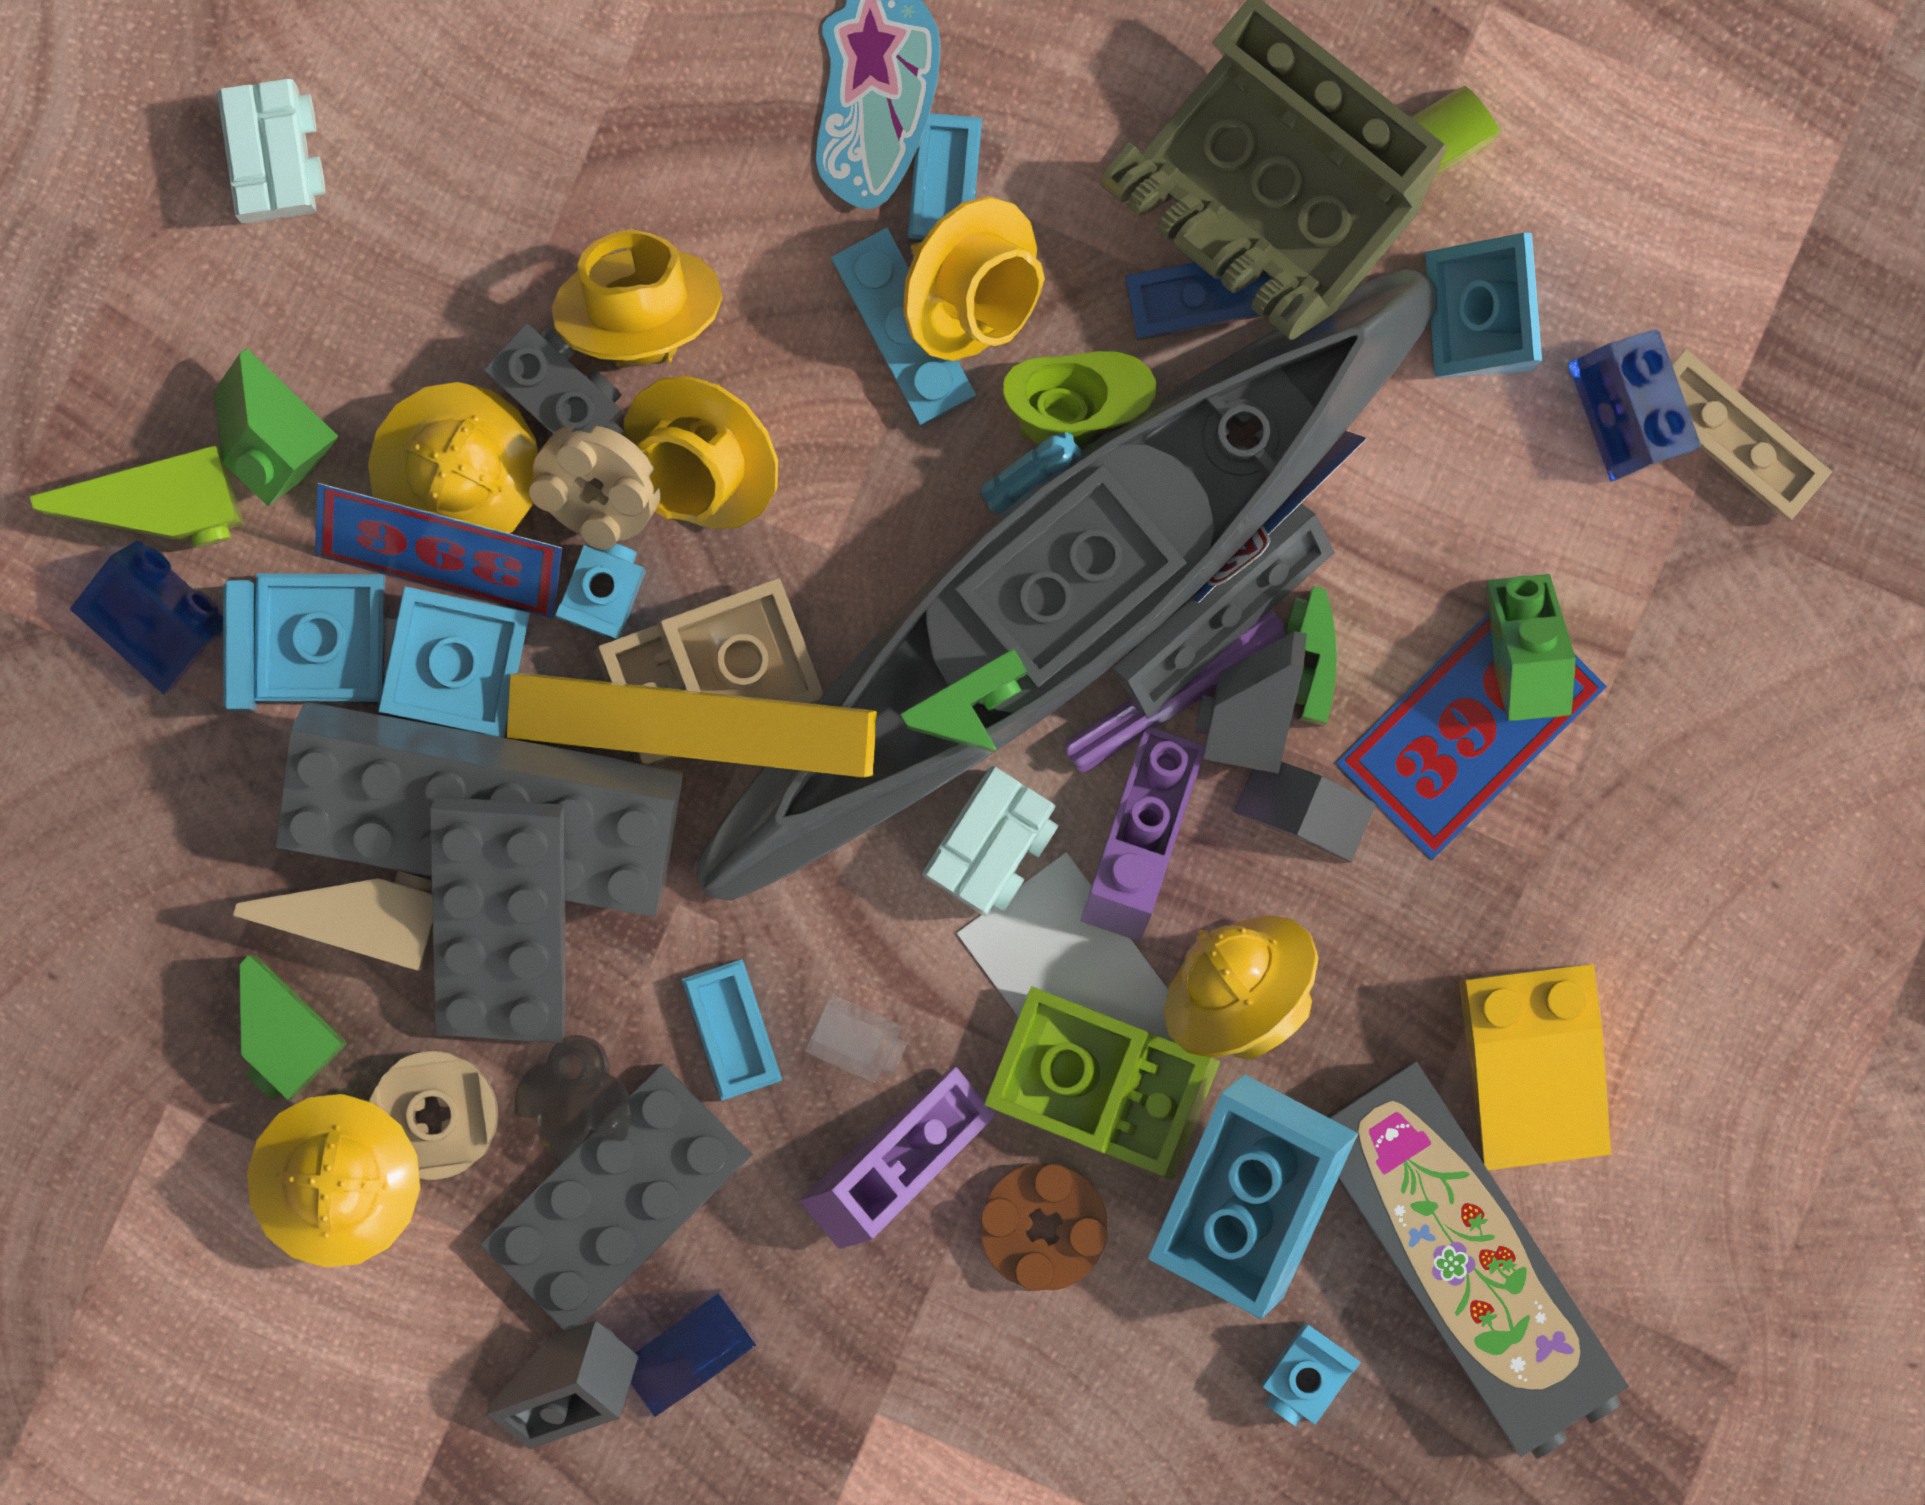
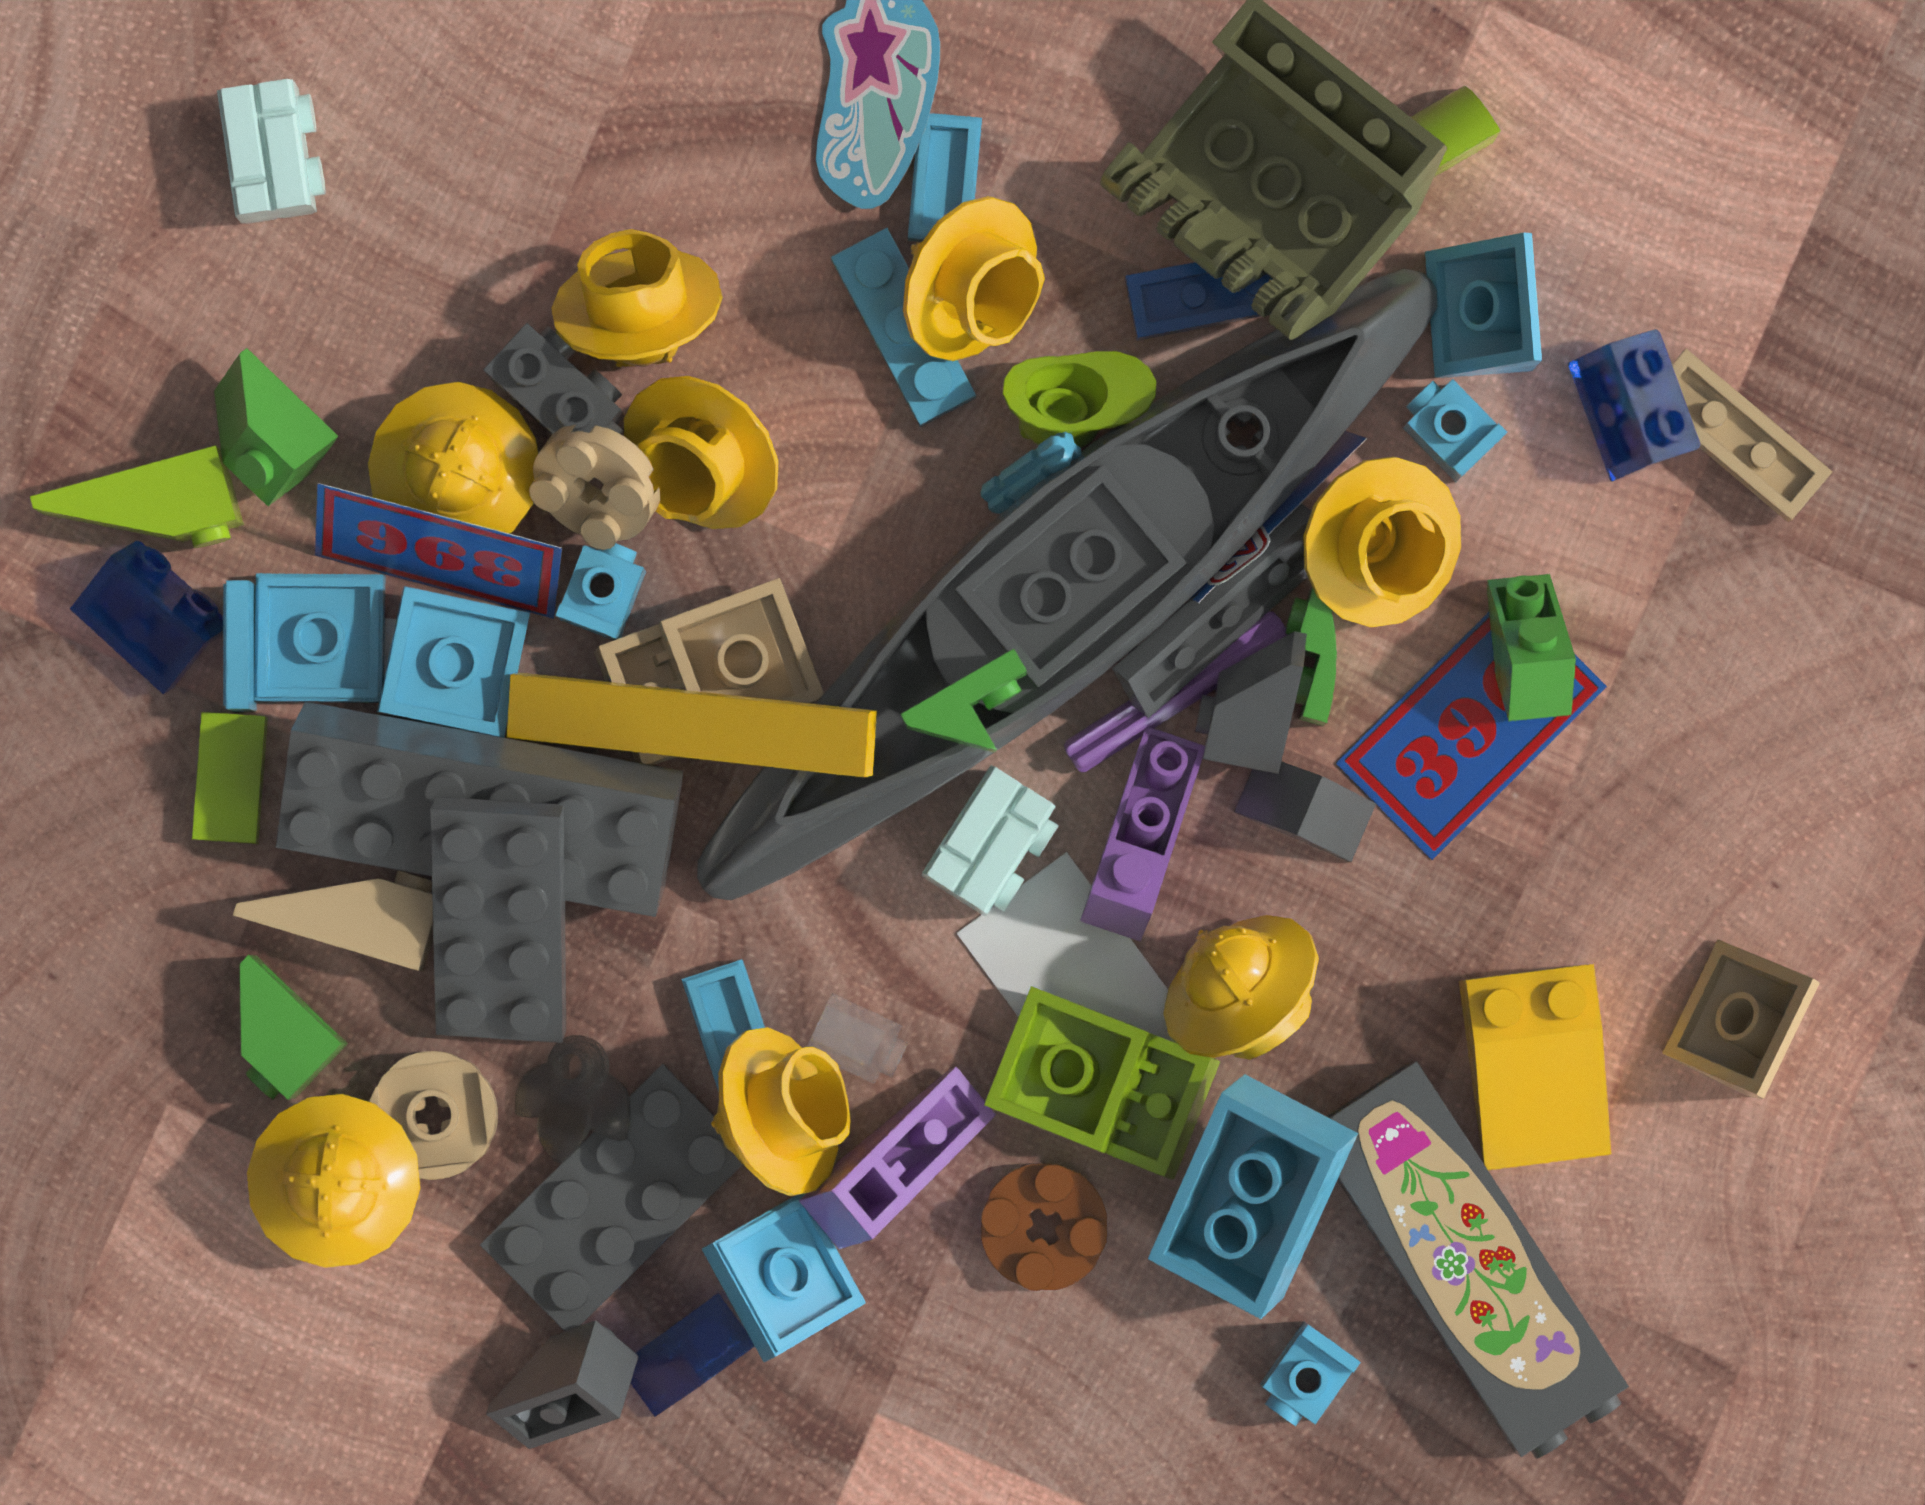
none -> lime tile [192,712,268,844]
none -> medium azure tile [702,1193,866,1362]
none -> yellow helmet [711,1027,850,1196]
none -> yellow helmet [1303,456,1461,627]
none -> medium azure brick [1403,379,1507,483]
none -> tan slope [1662,939,1820,1099]

